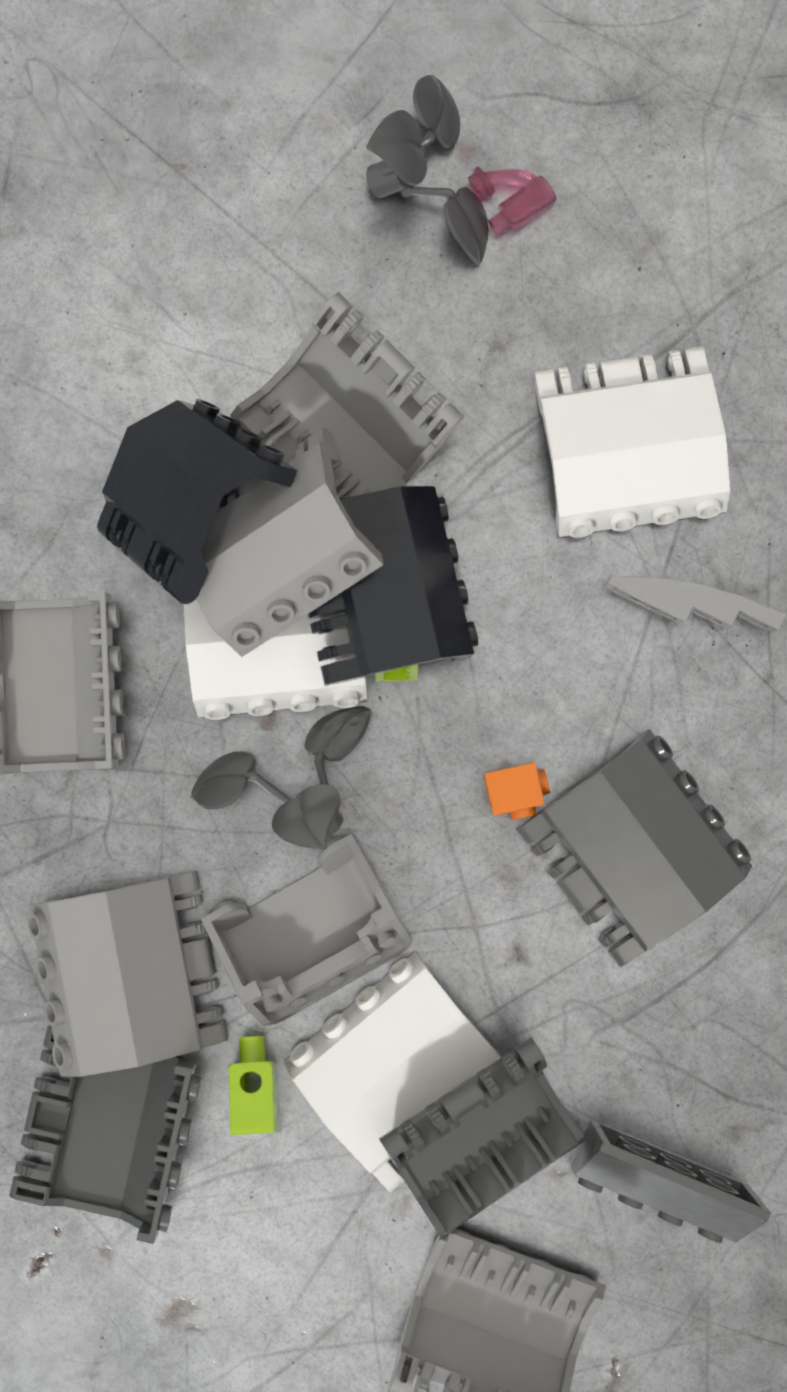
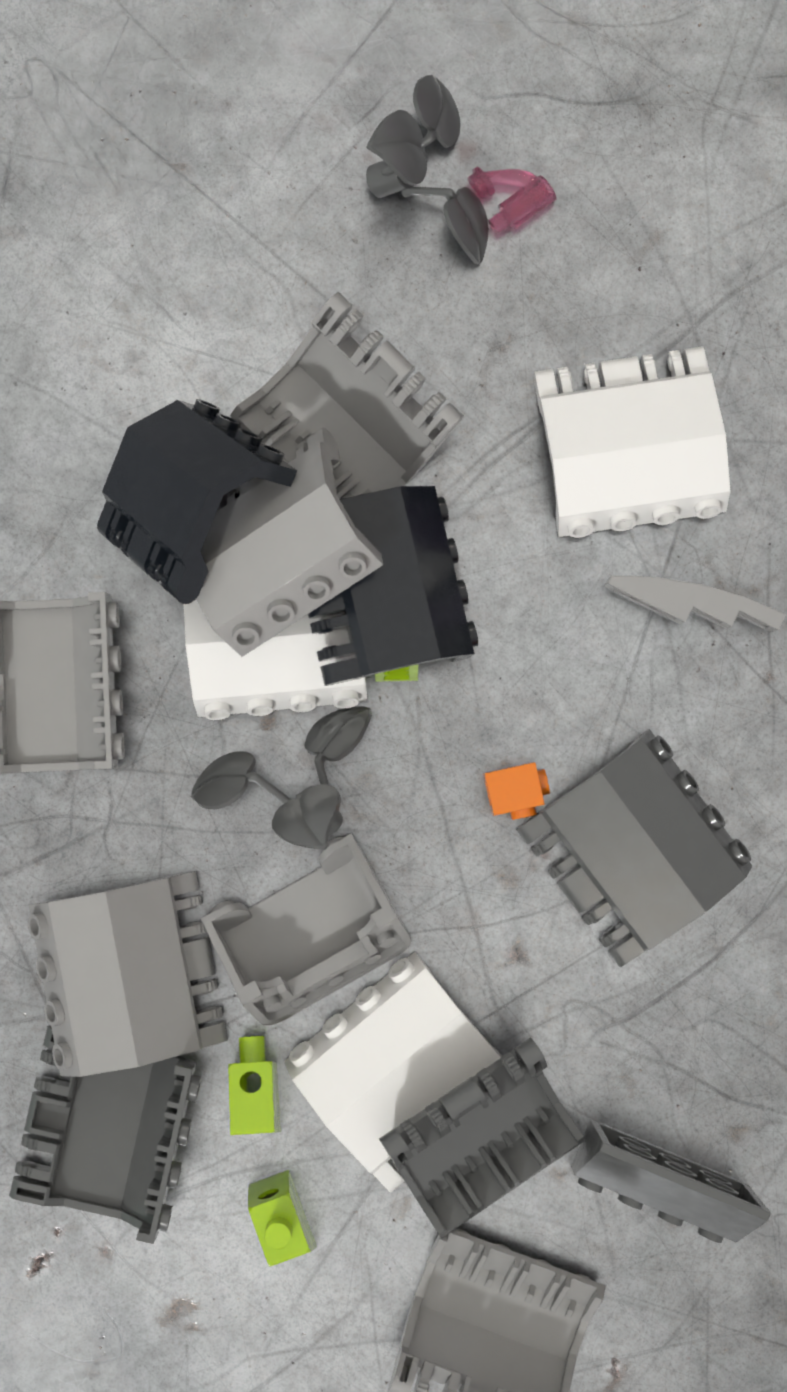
none -> lime torso [248,1170,317,1267]

